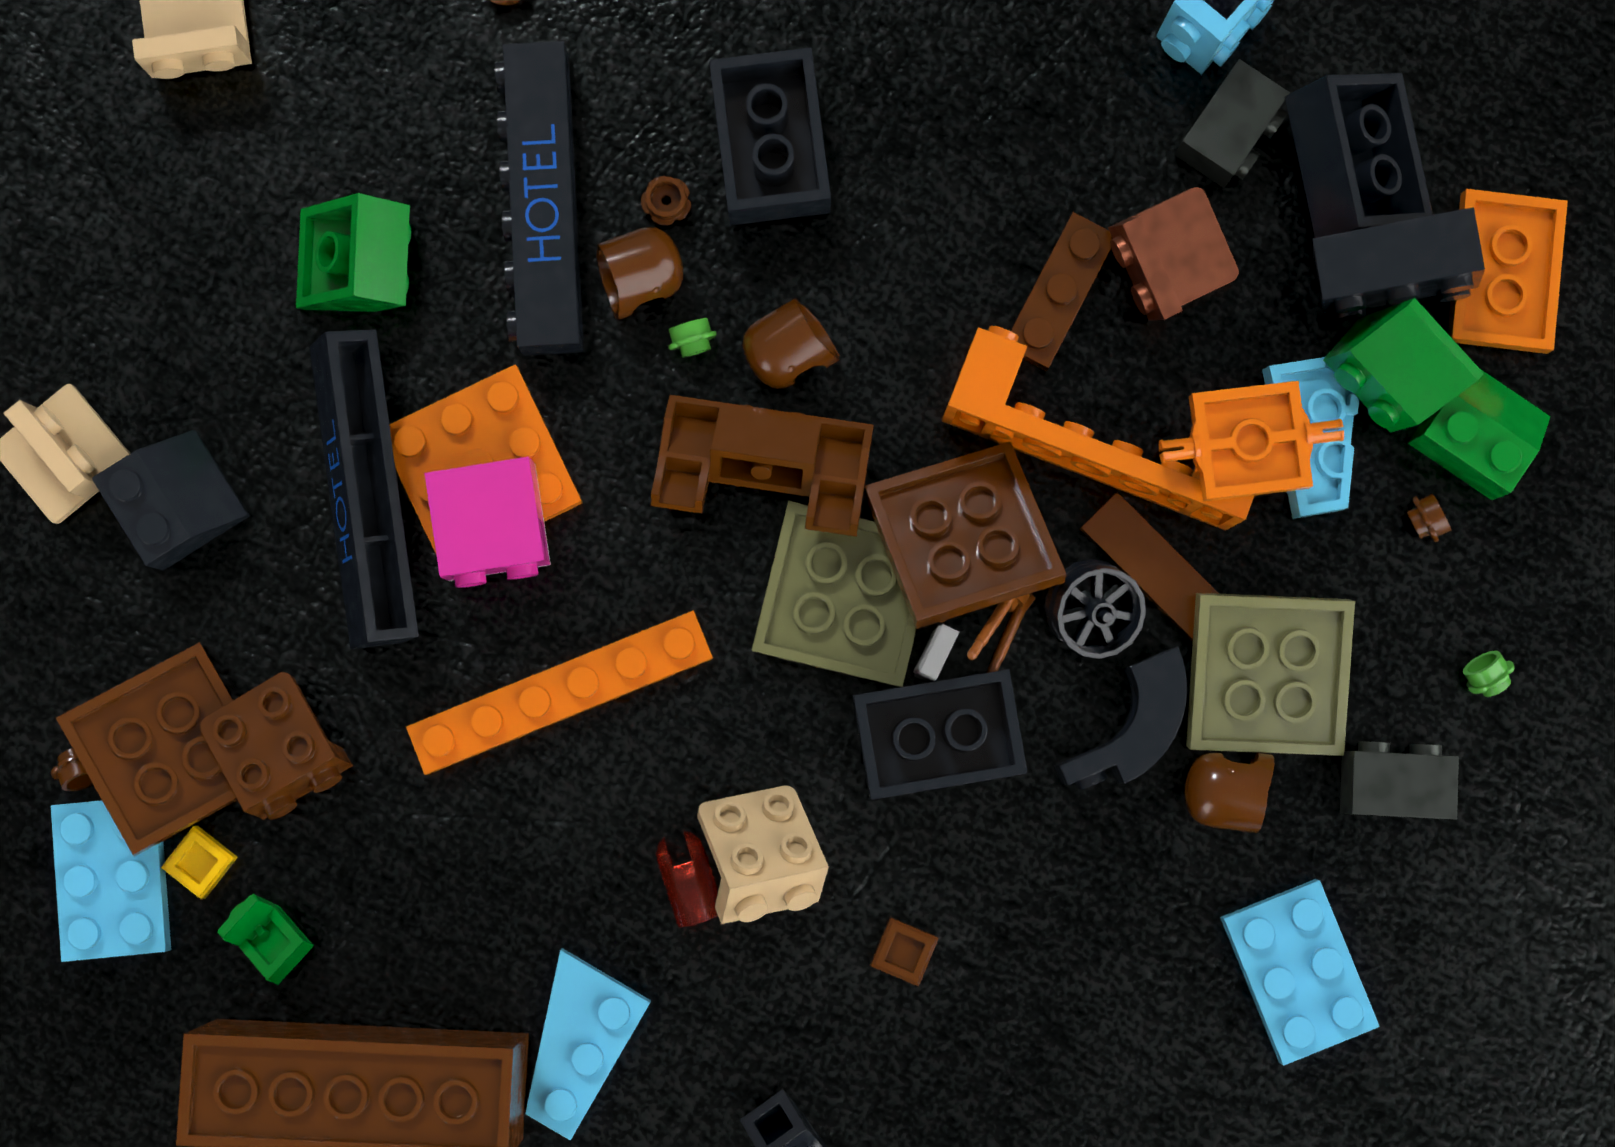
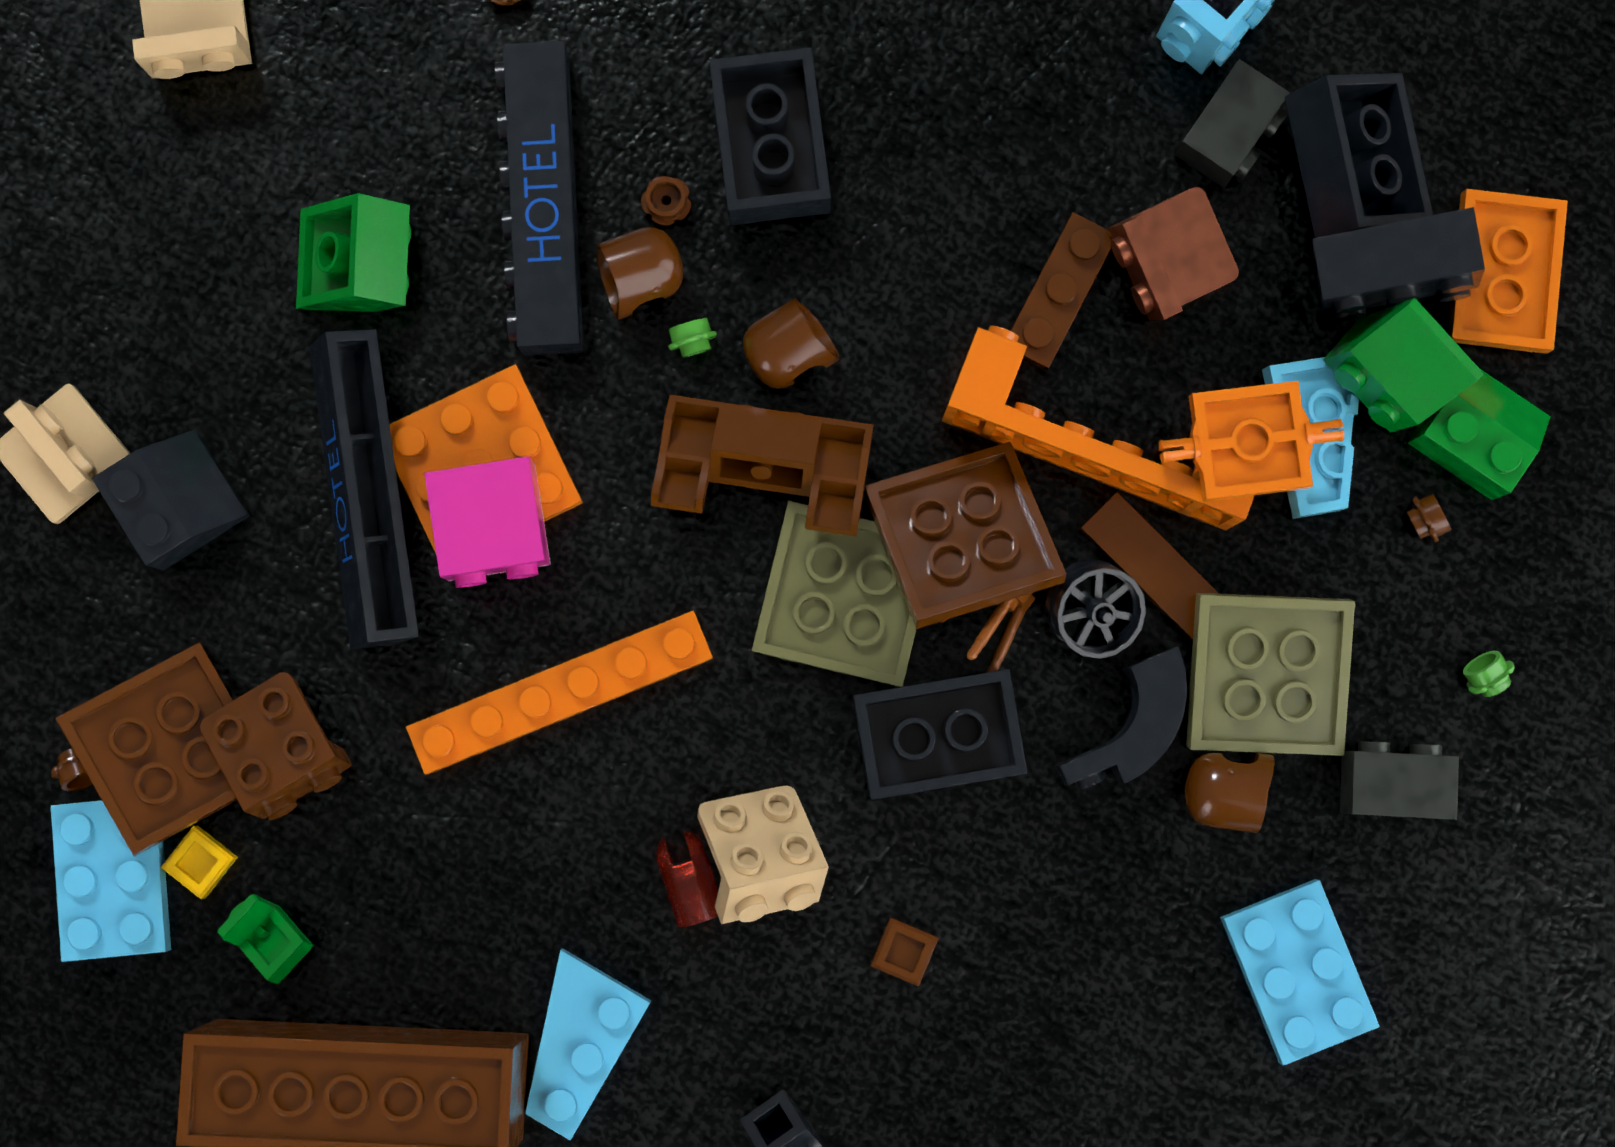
light grey tile [913,624,959,683] -> none

